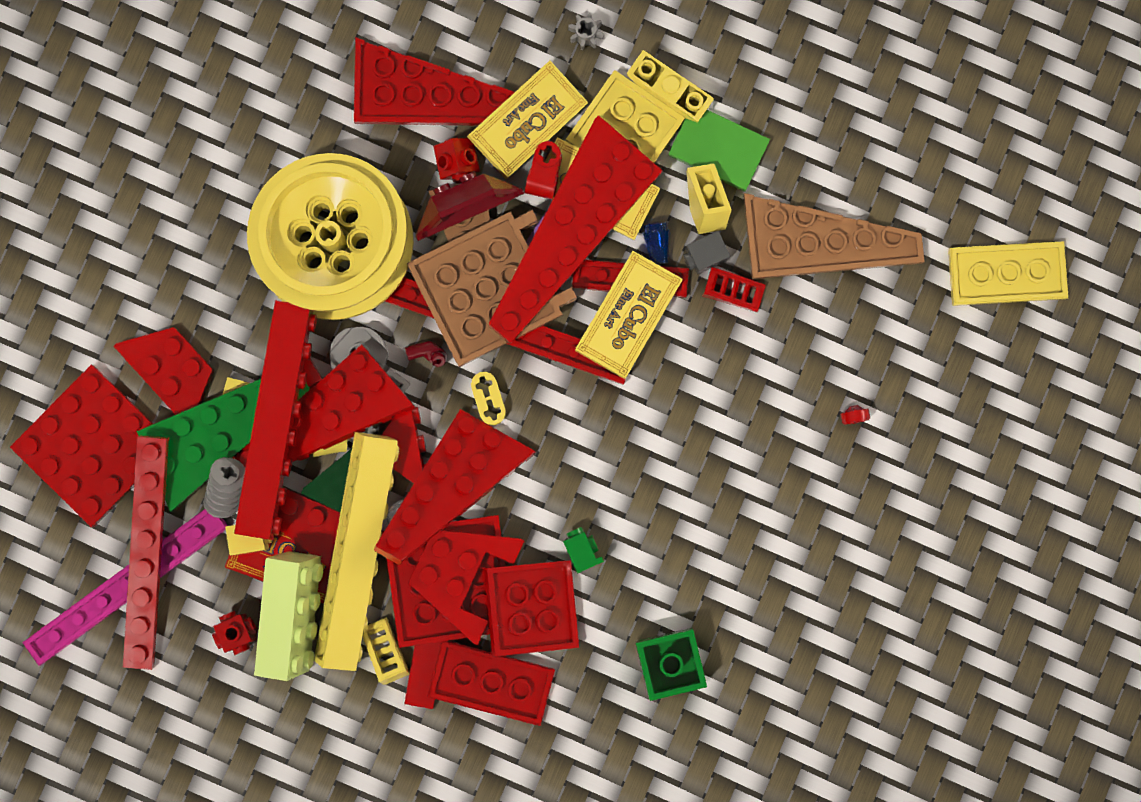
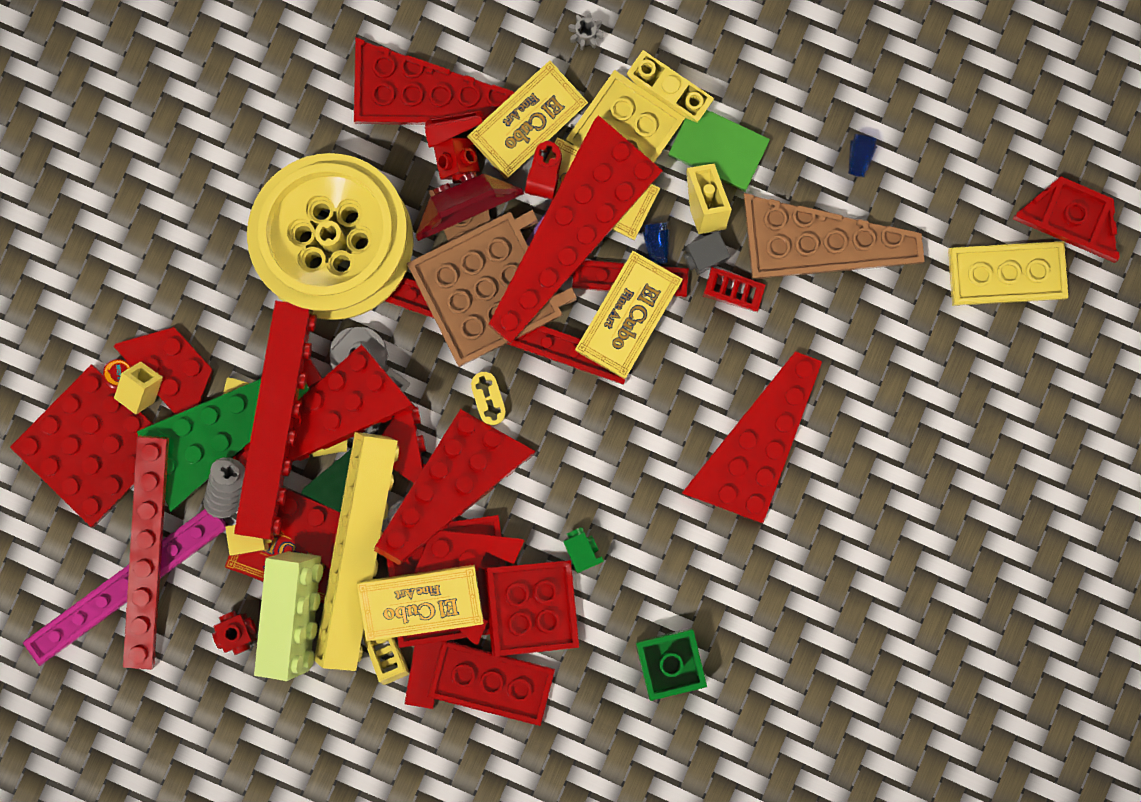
dark red arm [405,341,447,367] -> none
red tile [840,405,871,425] -> none
none -> red tile [103,359,131,389]
none -> light yellow brick [114,362,163,414]
none -> light yellow tile [357,565,484,641]
none -> red slope [424,110,484,148]
none -> red wing [681,351,822,524]
none -> clear blue cone [848,134,878,178]
none -> red wing [1013,176,1120,263]

